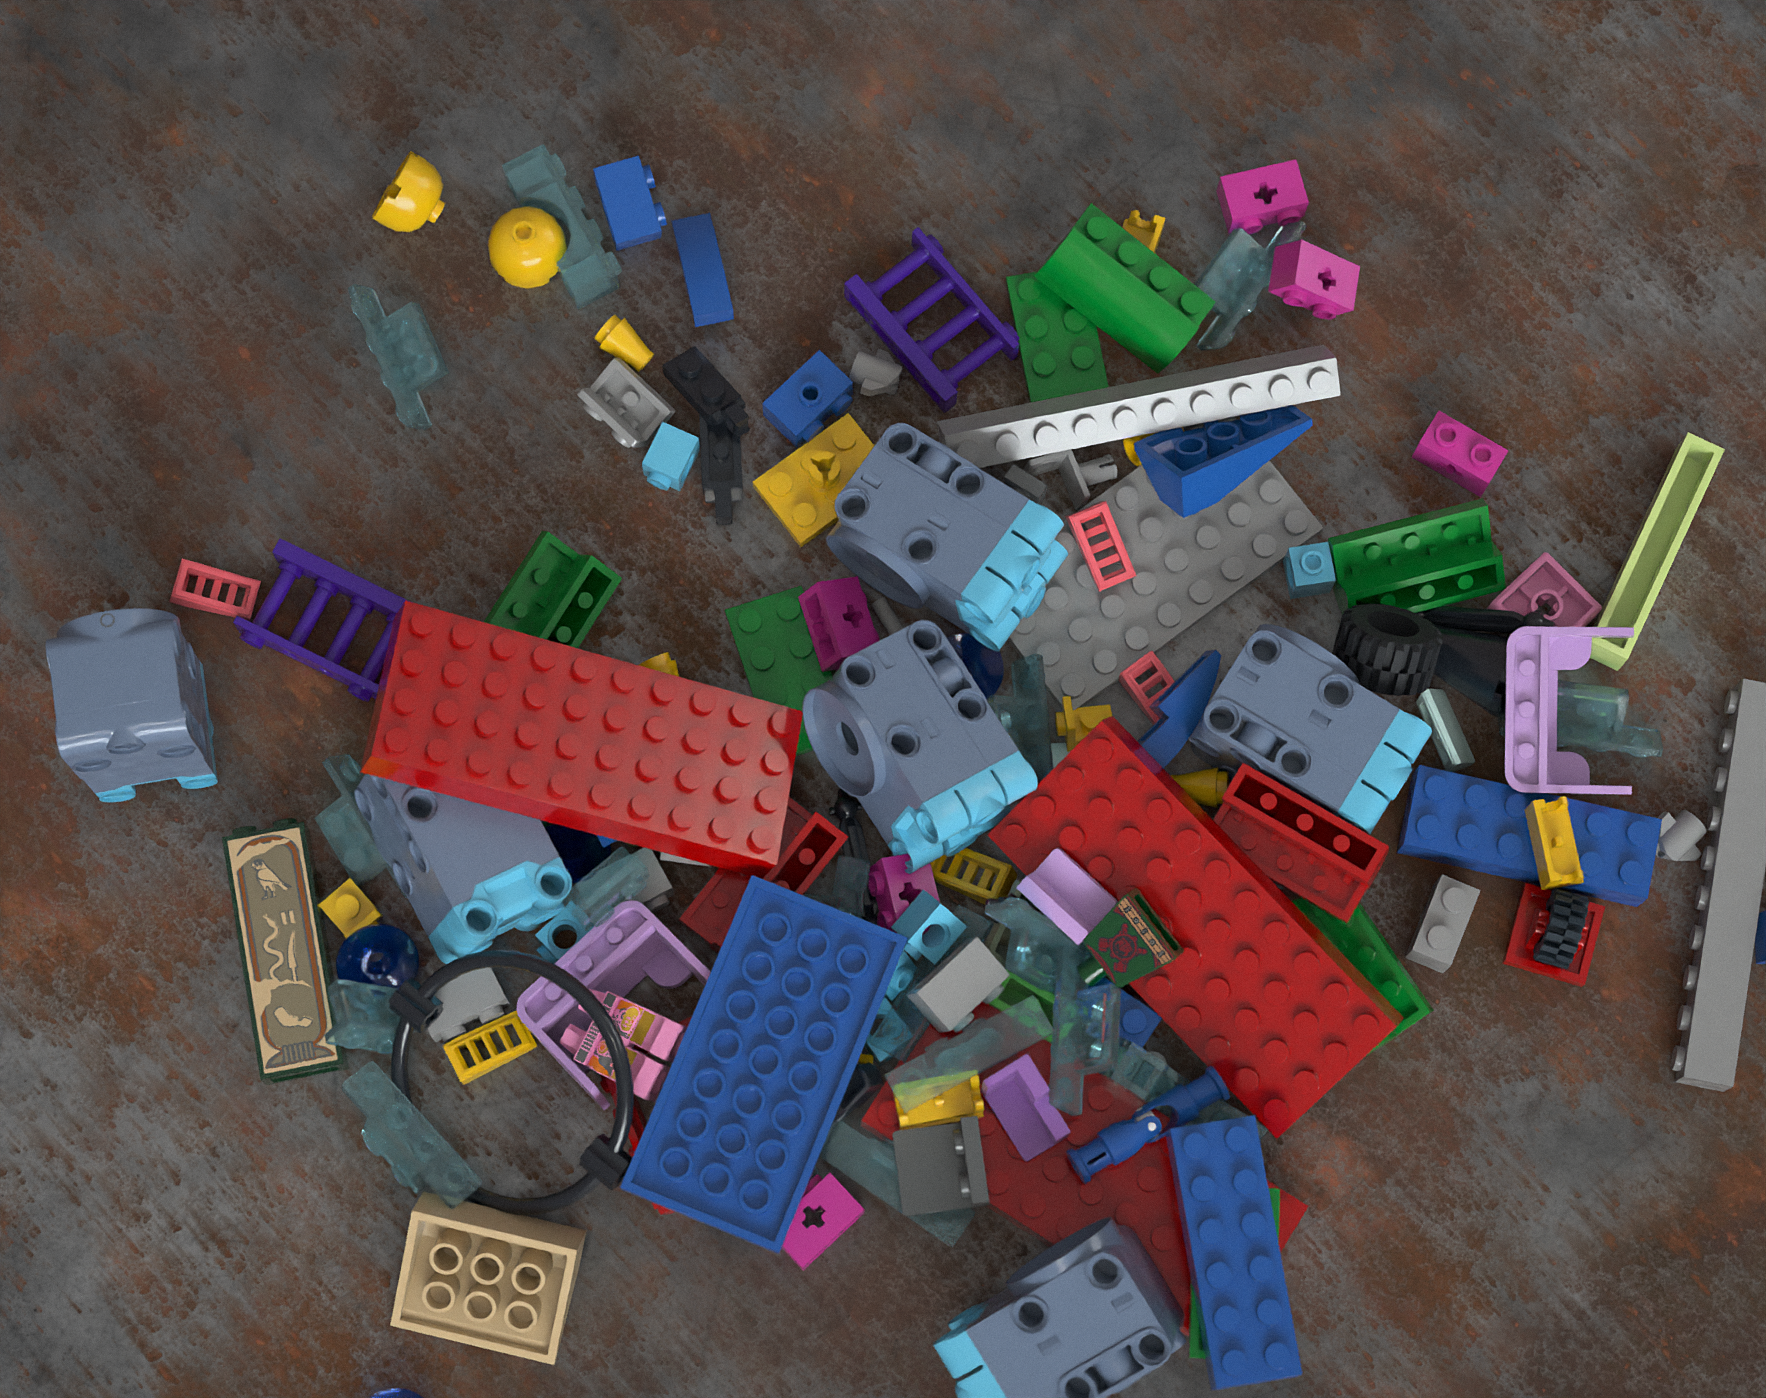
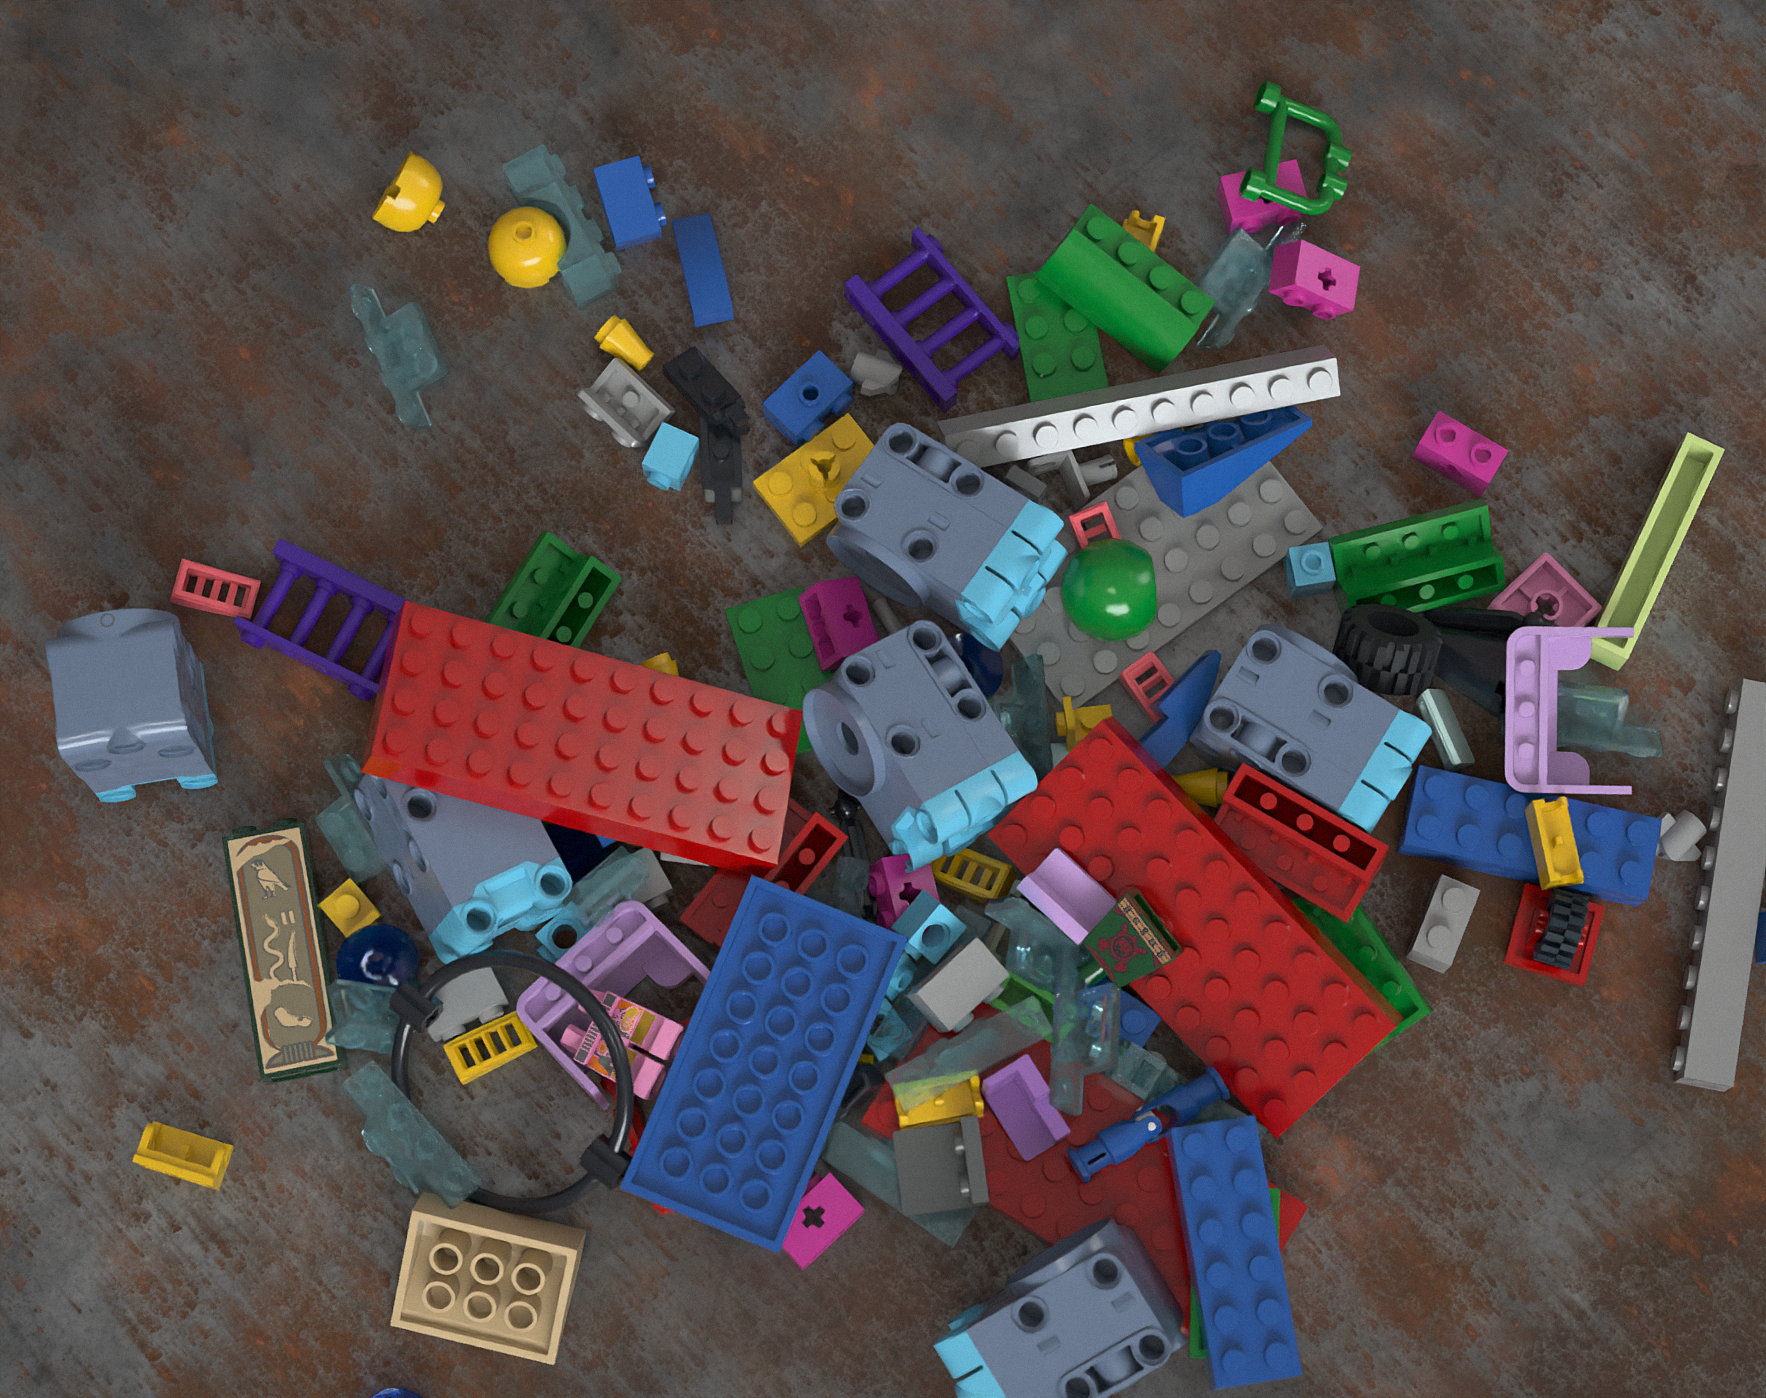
none -> yellow hinge [132,1121,234,1190]
none -> green cylinder [1060,538,1157,643]
none -> green bar [1238,80,1352,216]

